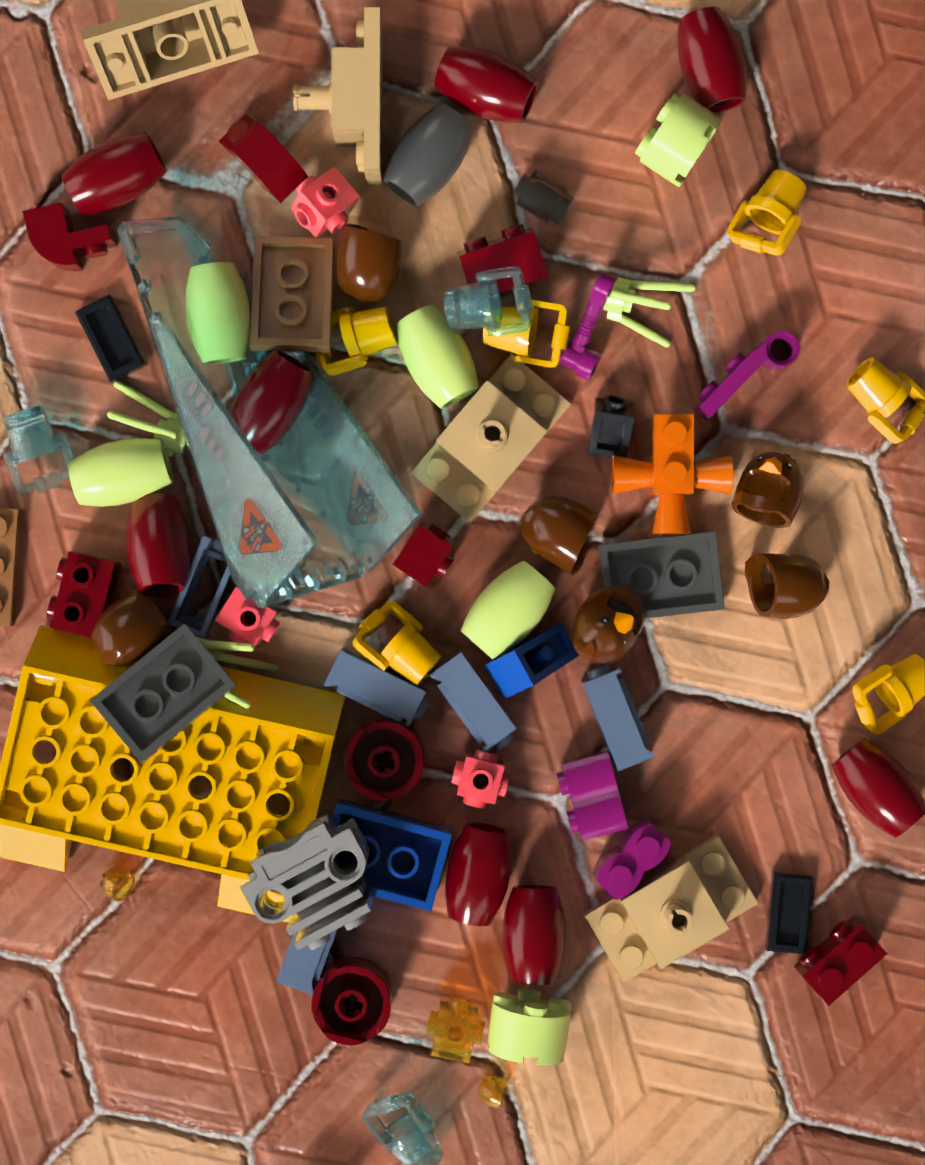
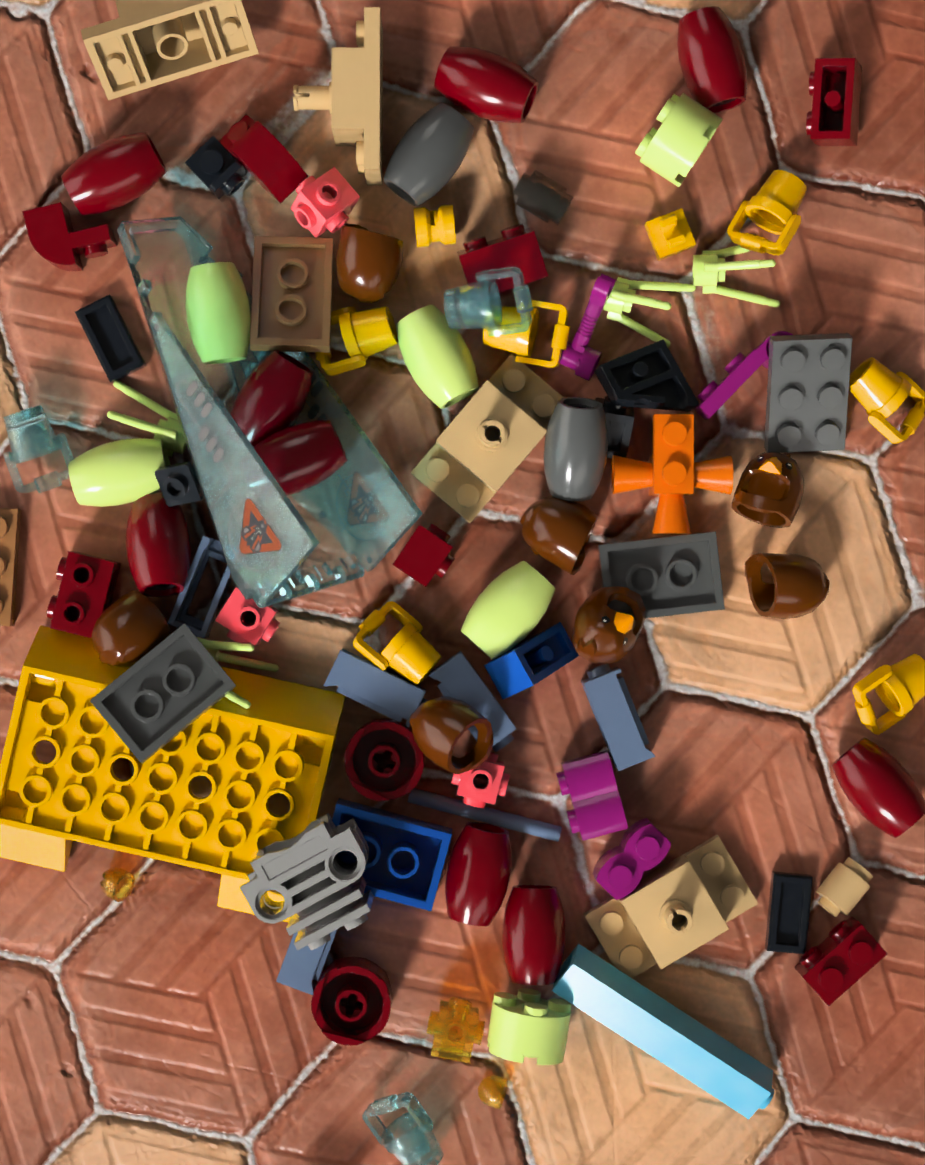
none -> black bracket [155,462,221,507]
none -> black bracket [185,136,247,199]
none -> dark red piece [242,420,348,499]
none -> sand blue bar [407,788,562,842]
none -> reddish brown piece [409,696,494,774]
none -> yellow wheel [413,204,456,248]
none -> dark grey piece [543,397,608,501]
none -> medium azure brick [552,943,774,1119]
none -> black wing [594,339,699,412]
none -> yellow tile [644,208,696,261]
none -> yellowish green plant [692,245,780,307]
none -> dark grey plate [764,333,853,453]
none -> dark red brick [806,58,862,146]
none -> tan brick [816,857,873,917]

